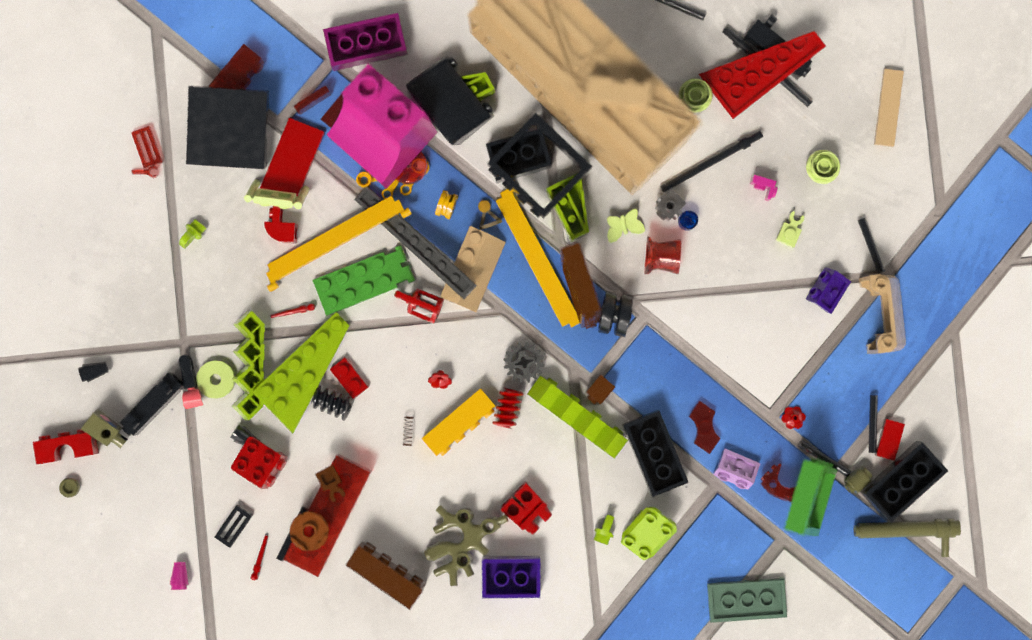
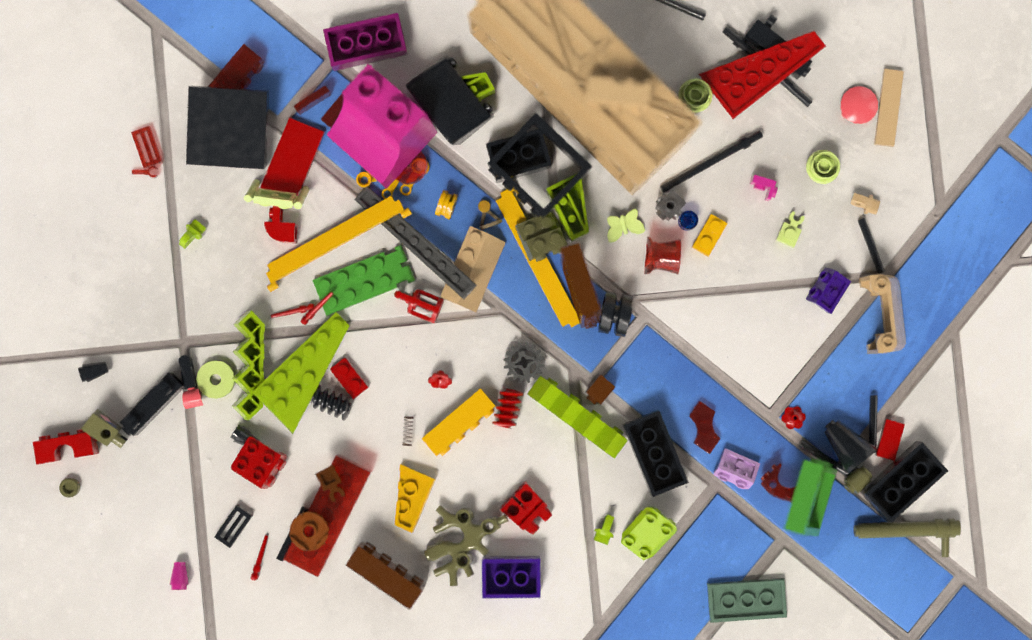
none -> red piece [301,292,334,325]
none -> yellow wing [395,464,436,533]
none -> olive plate [515,212,567,262]
none -> yellow plate [692,214,728,257]
none -> black cone [824,420,877,474]
none -> coral dish [841,86,878,124]
none -> tan piece [851,193,880,215]

